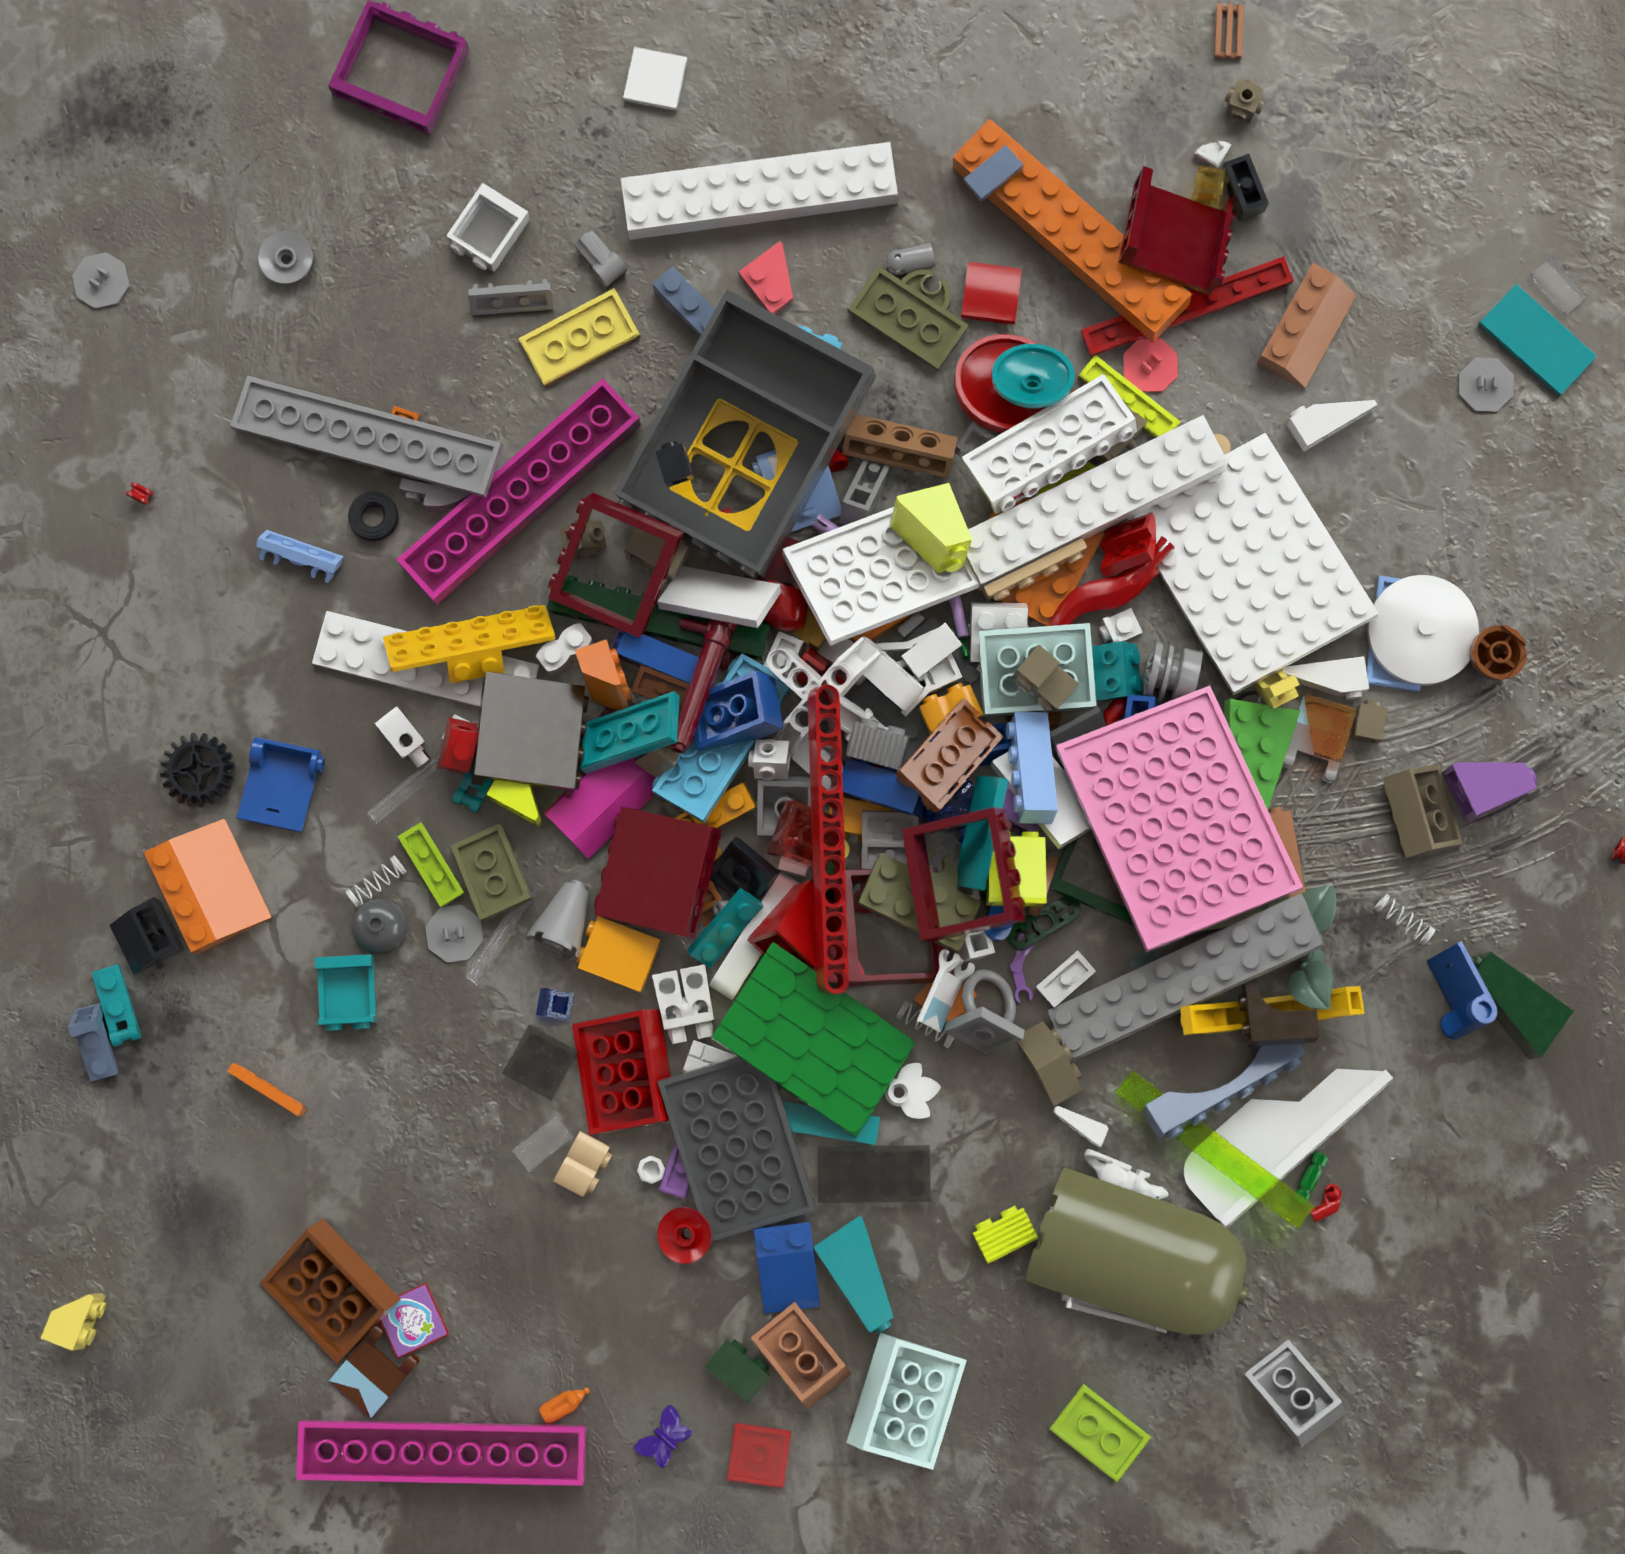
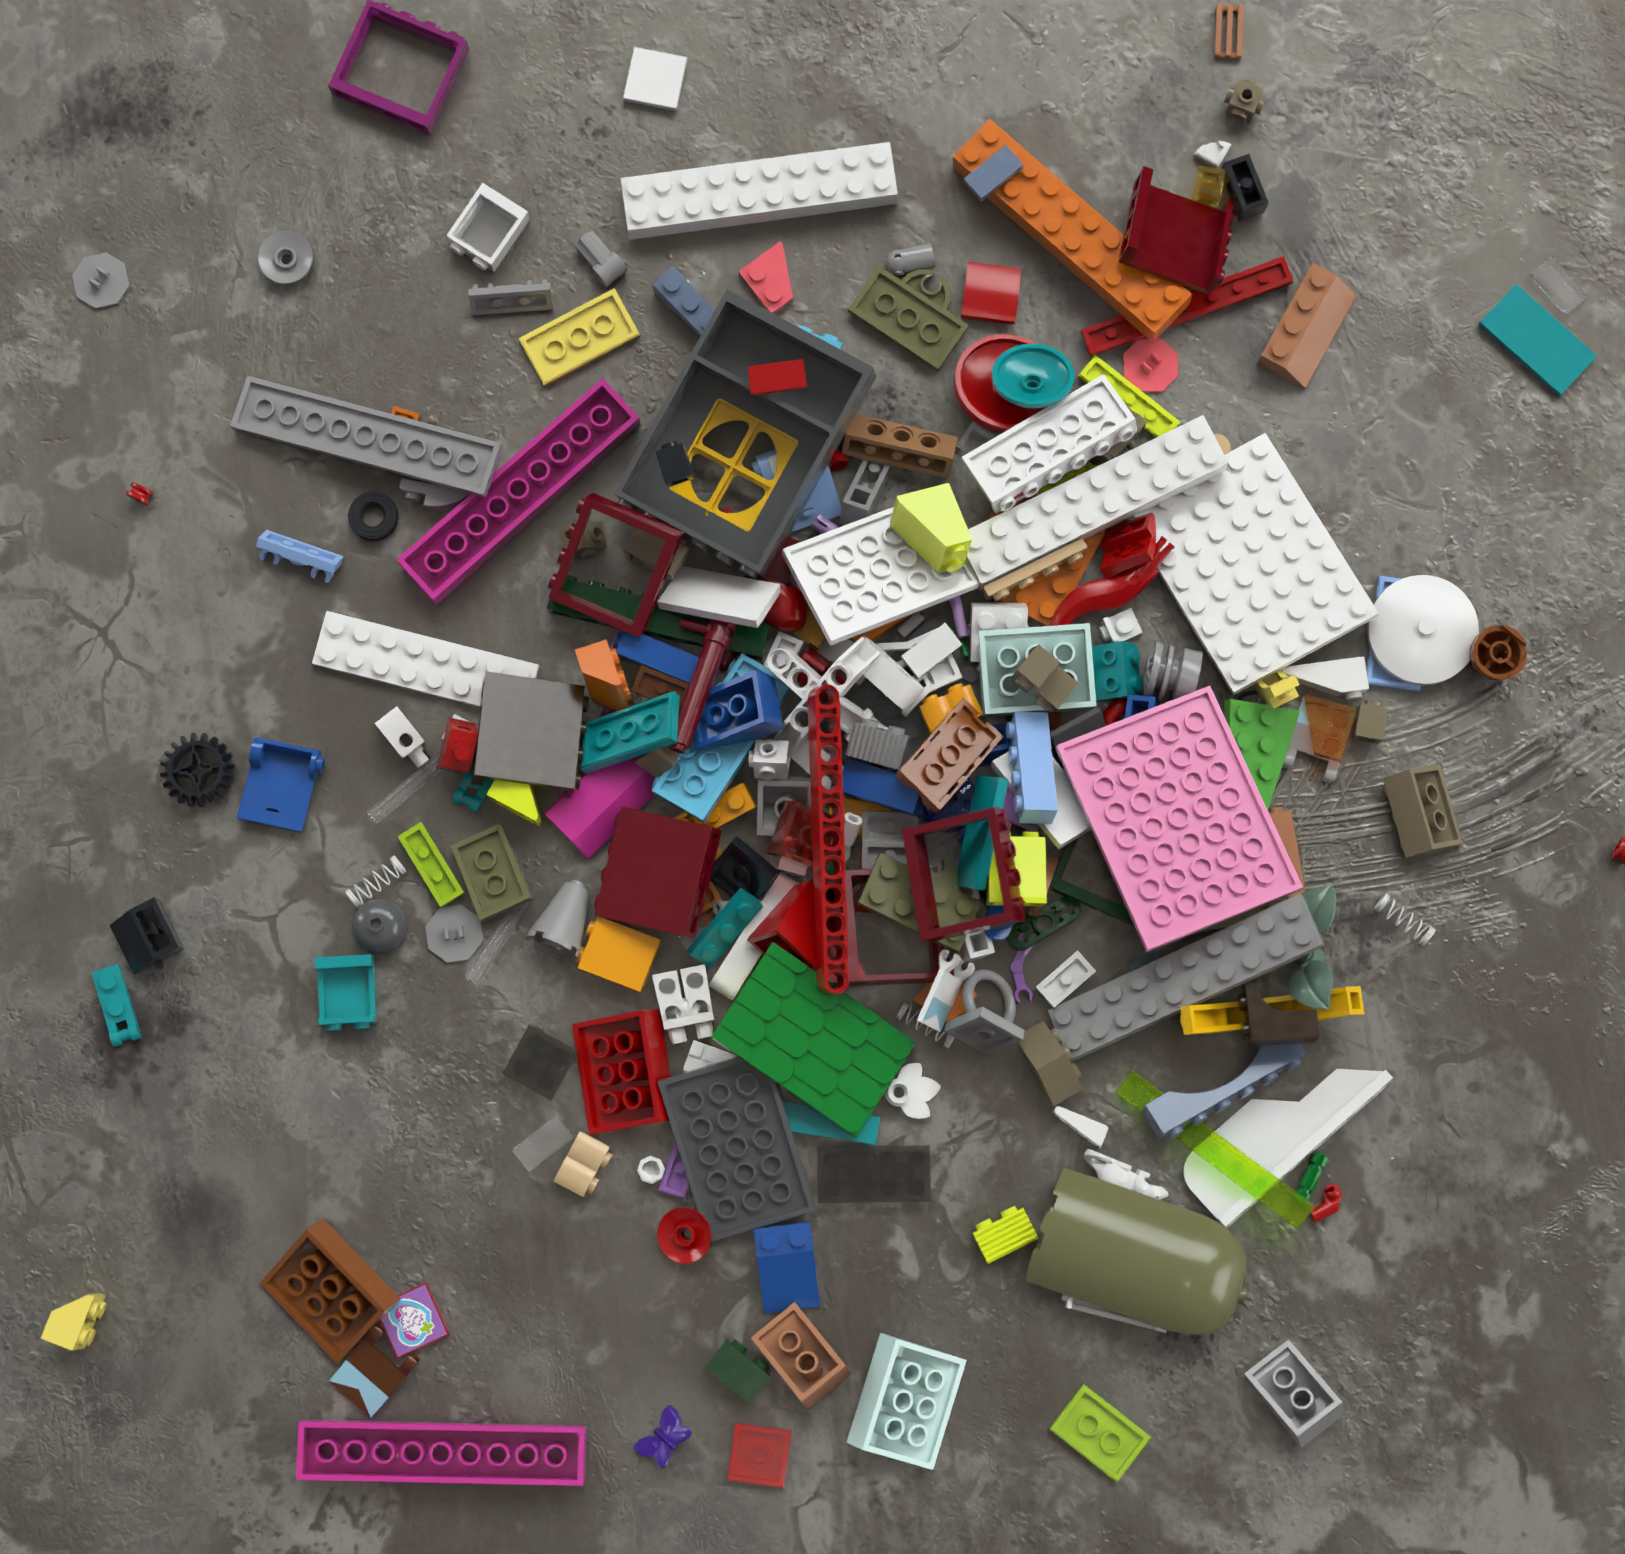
sand blue bracket [68,1003,119,1081] -> none
slope [144,819,272,955] -> none
orange tile [227,1063,307,1117] -> none
yellow bracket [383,605,555,684] -> none
white brick [536,623,594,677] -> none
clear blue slope [536,988,574,1021] -> none
orange piece [539,1387,590,1424] -> none
teal slope [813,1216,893,1334] -> none
white slope [1286,400,1377,452] -> none
blue door [1427,941,1497,1040] -> none
medium lavender slope [1442,762,1537,822] -> none
light grey piece [1458,357,1514,412] -> none
dark green slope [1471,951,1574,1059] -> none
none -> red tile [748,359,807,396]
none -> white bar [831,812,862,862]

